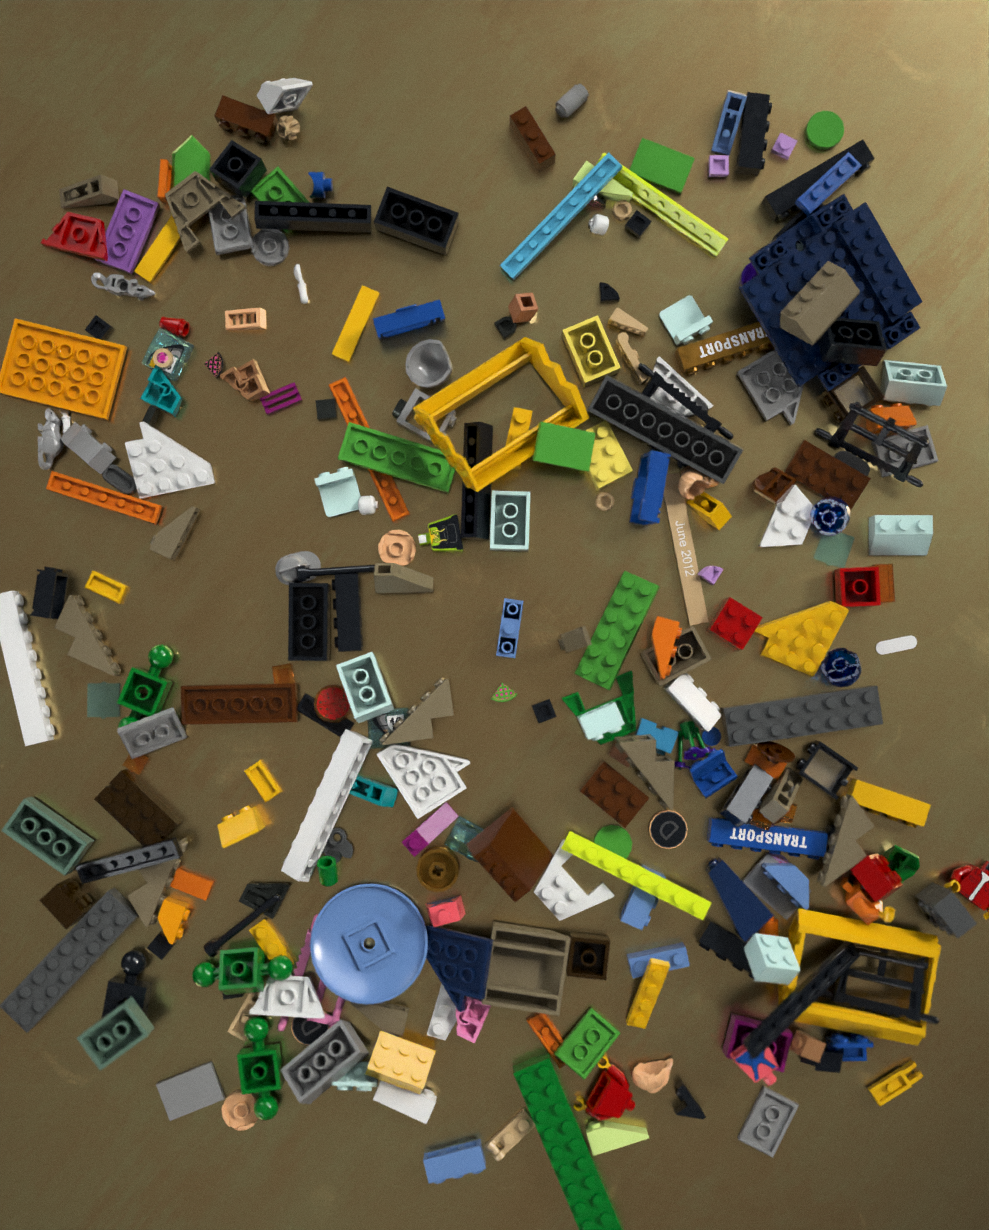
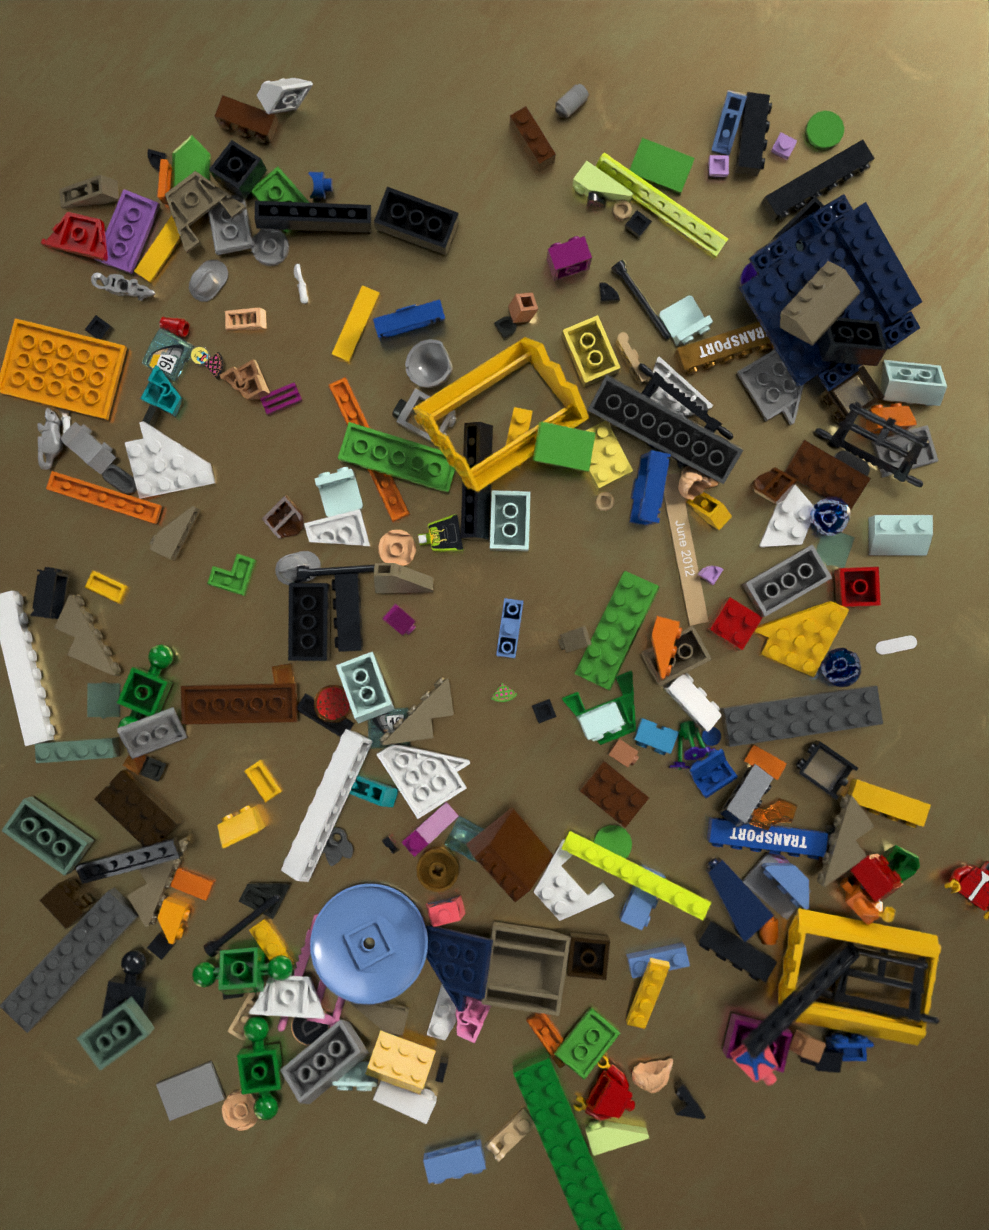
tile [153,348,174,368] -> none
tan gear [276,115,300,140] -> none
pearl dark grey tile [315,398,337,420] -> none
green brick [317,856,338,887] -> none
white piece [358,496,378,515] -> none
medium azure plate [500,152,623,280] -> none
white piece [588,214,609,235] -> none
tan slope [607,308,648,336] -> none
dark tan slope [614,734,674,811] -> none
black tile [649,810,688,849] -> none
light grey tile [737,1085,799,1158] -> none
light aqua brick [744,933,801,985] -> none
reddish brown dish [757,741,795,764] -> none
dark tan slope [759,767,803,824] -> none
blue tile [795,152,862,216] -> none
yellow hinge [867,1061,923,1107] -> none
clear orange tile [872,564,895,603] -> none
dark grey brick [915,882,977,938] -> none
none -> sand green brick [35,737,120,763]
none -> pearl dark grey plate [139,756,166,782]
none -> black tile [147,149,168,172]
none -> light grey piece [189,260,228,301]
none -> tile [190,346,210,366]
none -> bright green tile [207,554,256,596]
none -> reddish brown slope [262,495,304,539]
none -> white wing [304,509,370,546]
none -> magenta slope [382,604,416,636]
none -> black tile [382,834,399,854]
none -> black tile [435,1056,448,1083]
none -> magenta brick [547,236,592,281]
none -> black piece [611,259,670,340]
none -> light grey brick [742,545,832,617]

